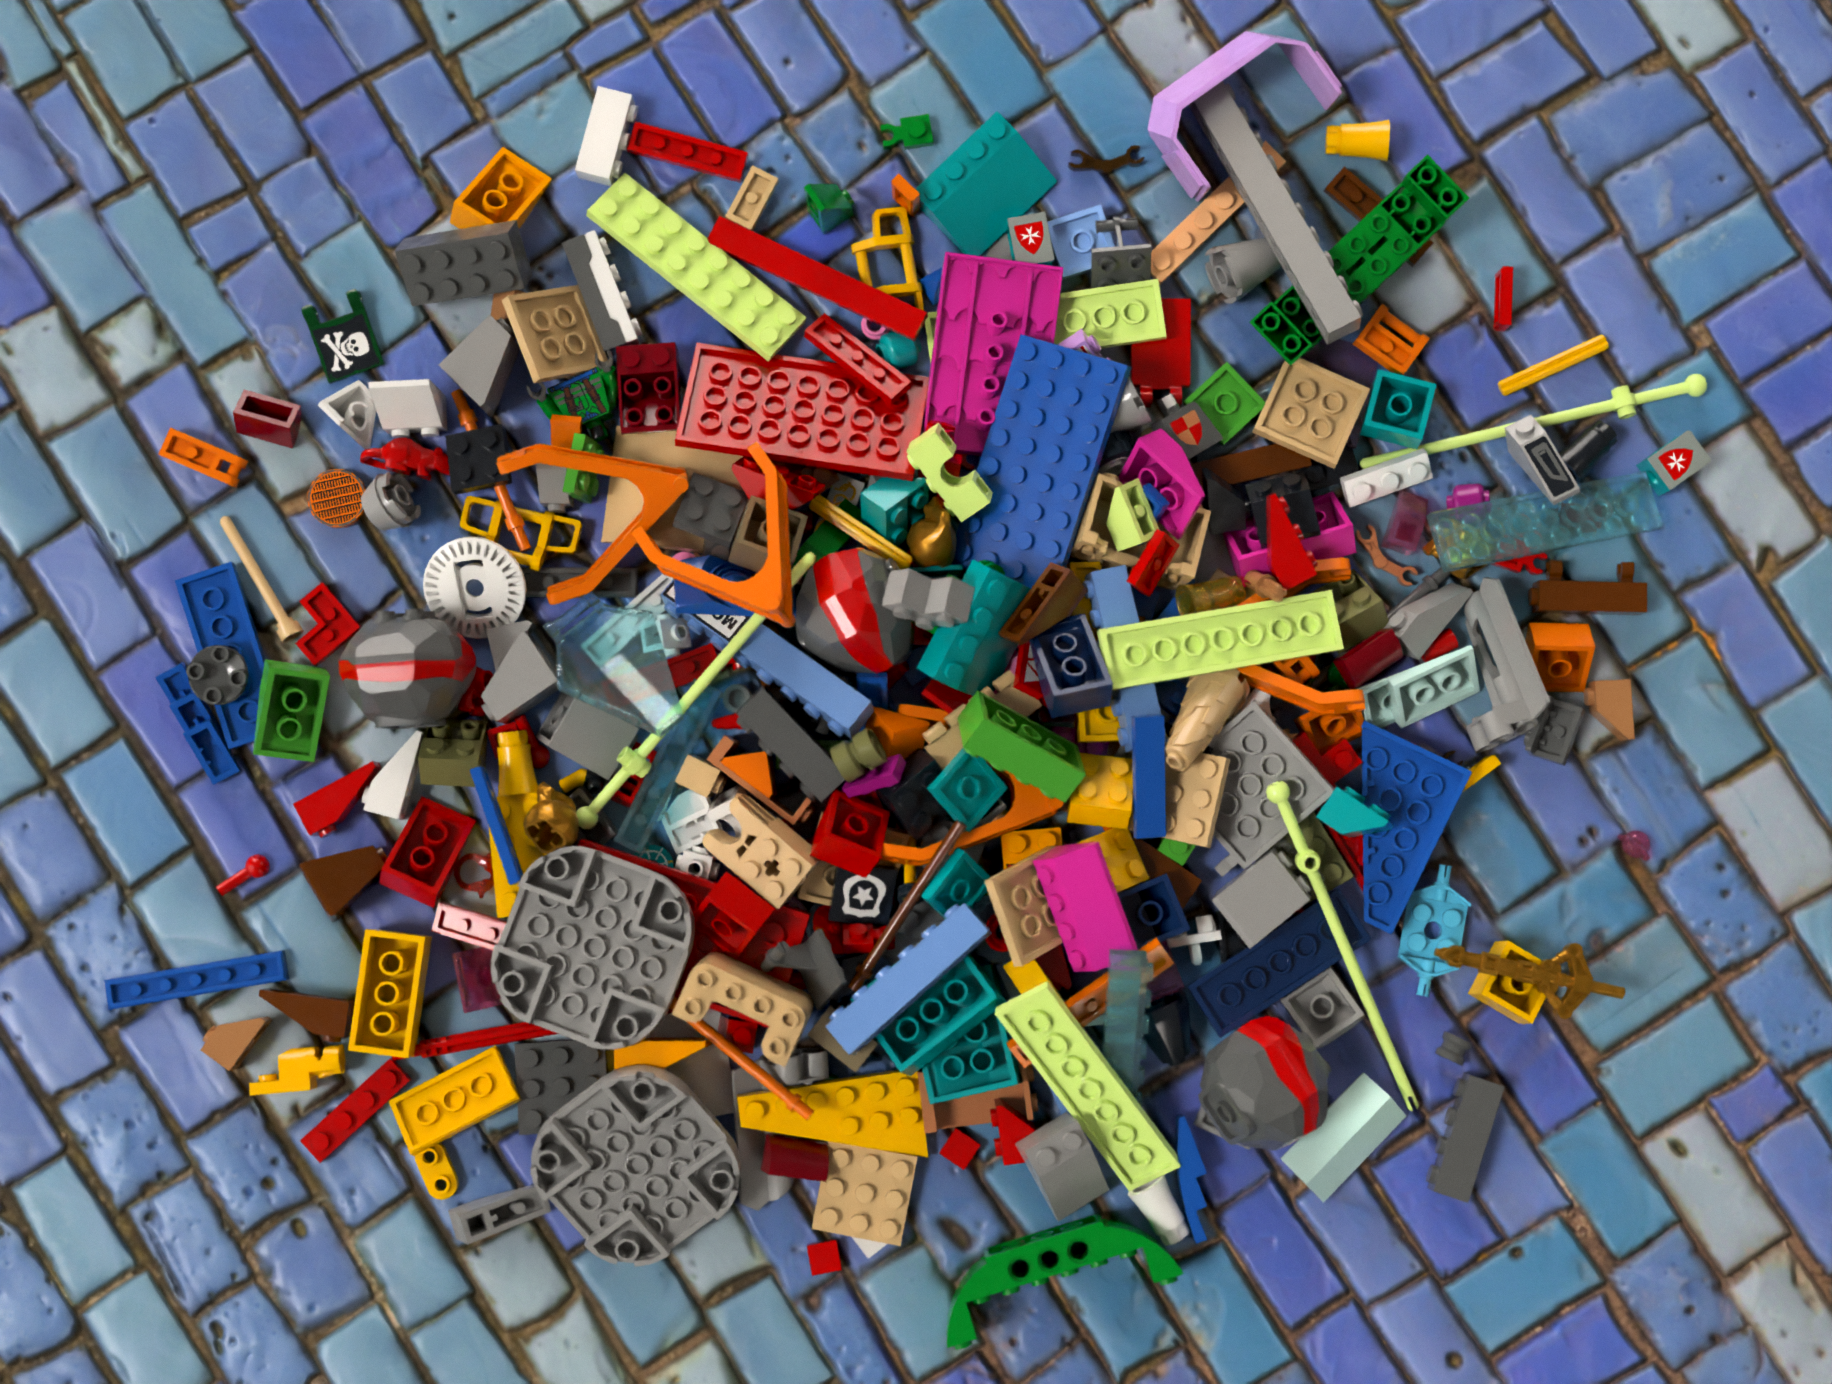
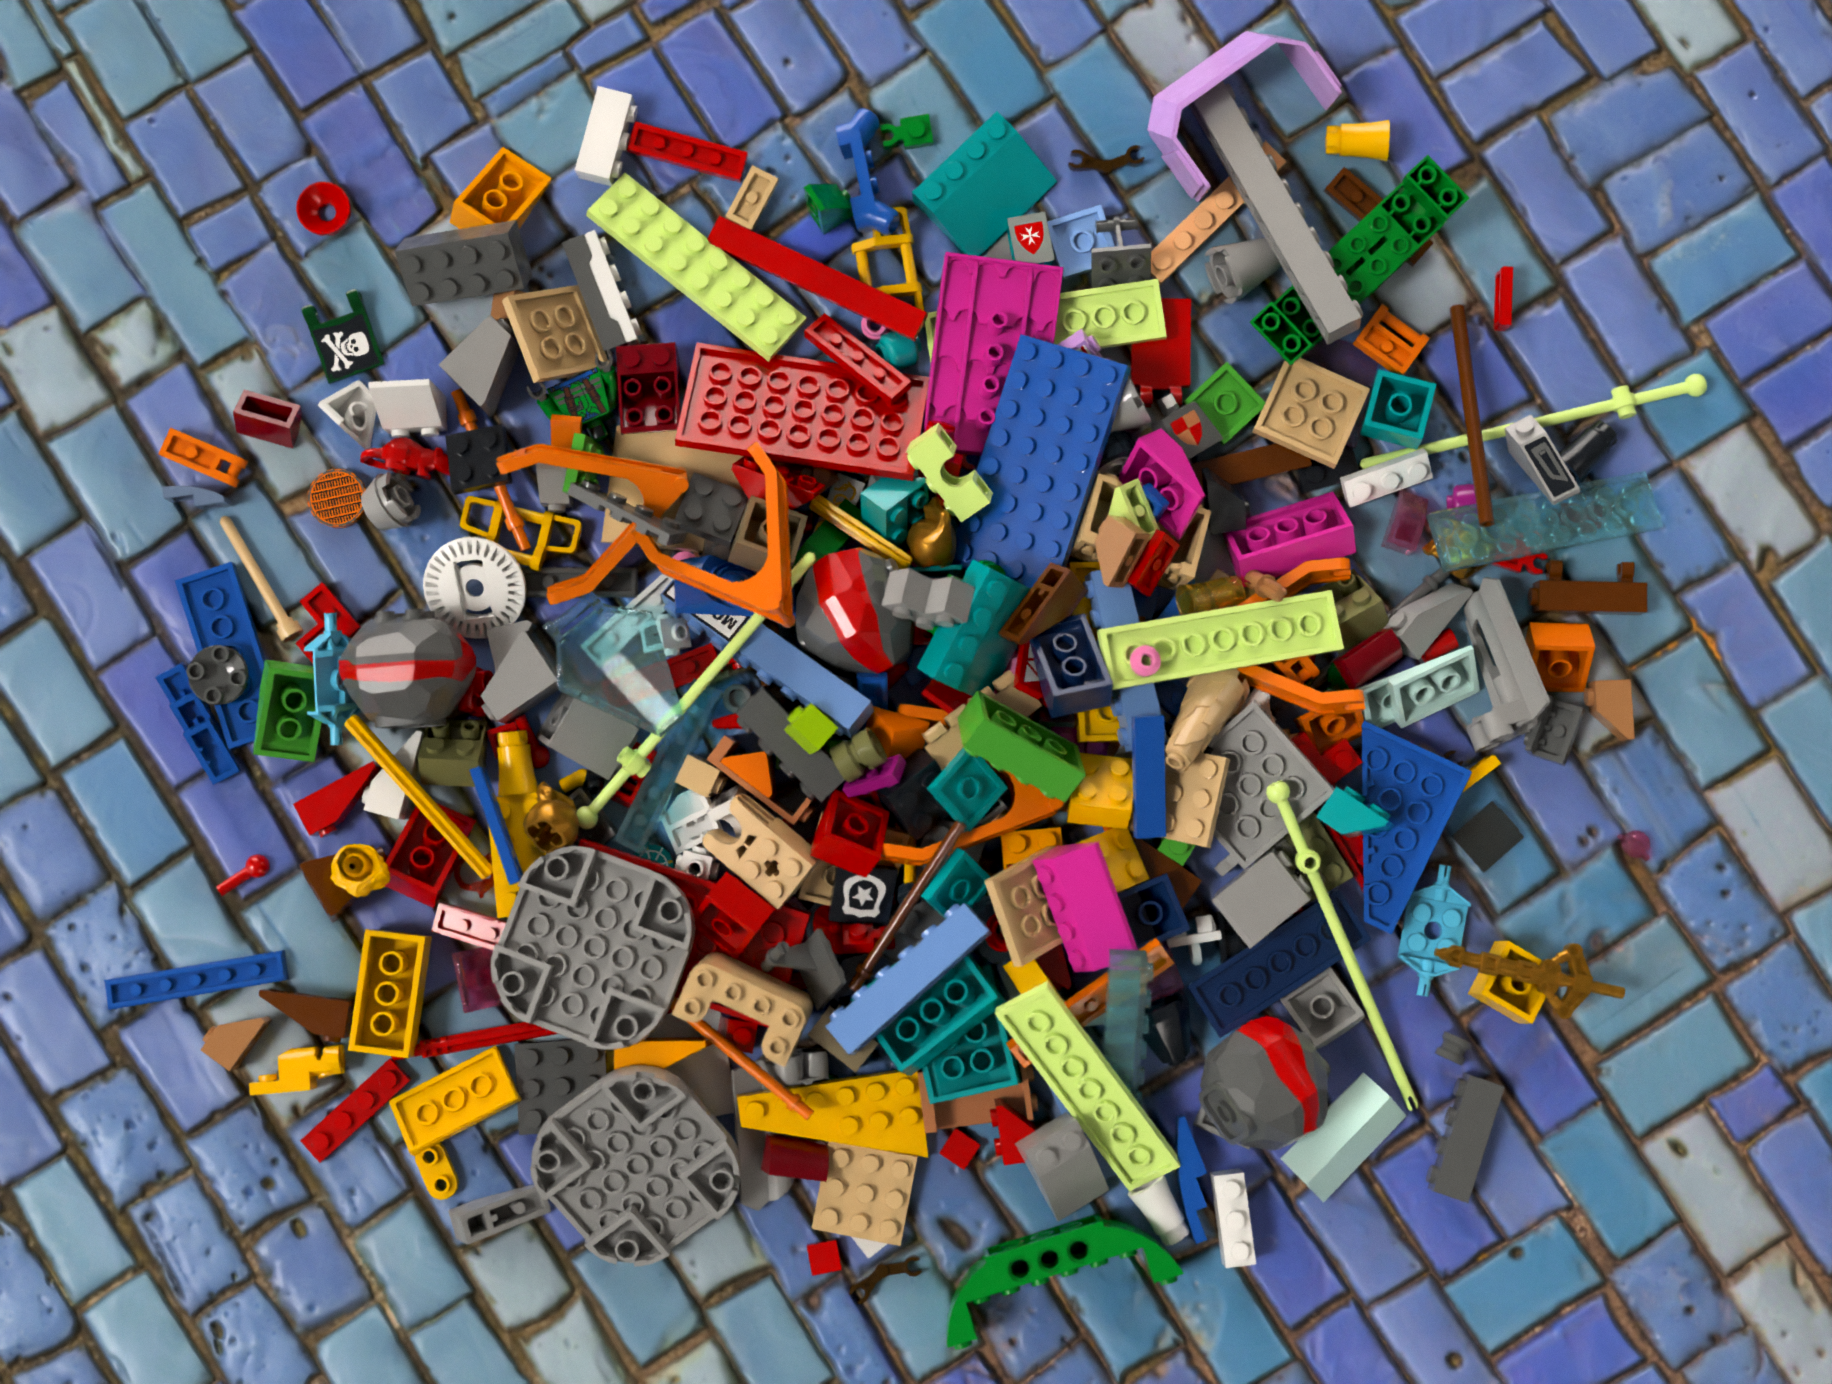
orange tile [891,173,920,216] -> none
blue slope [918,267,942,306] -> none
black slope [1245,471,1321,548] -> none
red slope [1266,493,1318,590] -> none
nougat piece [1355,524,1418,587] -> none
yellow axle [1498,335,1609,396] -> none
piece [1636,430,1711,496] -> none
none -> sand blue slope [162,486,232,510]
none -> red piece [296,182,351,236]
none -> medium azure plate [304,613,361,745]
none -> yellow hair [331,844,390,898]
none -> yellow axle [344,714,493,879]
none -> dark grey wing [567,479,688,546]
none -> lime brick [784,703,838,755]
none -> blue plate [835,108,900,236]
none -> dark brown piece [849,1255,922,1304]
none -> medium nougat slope [1095,515,1151,588]
none -> bright pink plate [1130,646,1161,677]
none -> white brick [1210,1168,1256,1268]
none -> reddish brown piece [1450,304,1495,527]
none -> clear smoke piece [1451,801,1524,872]

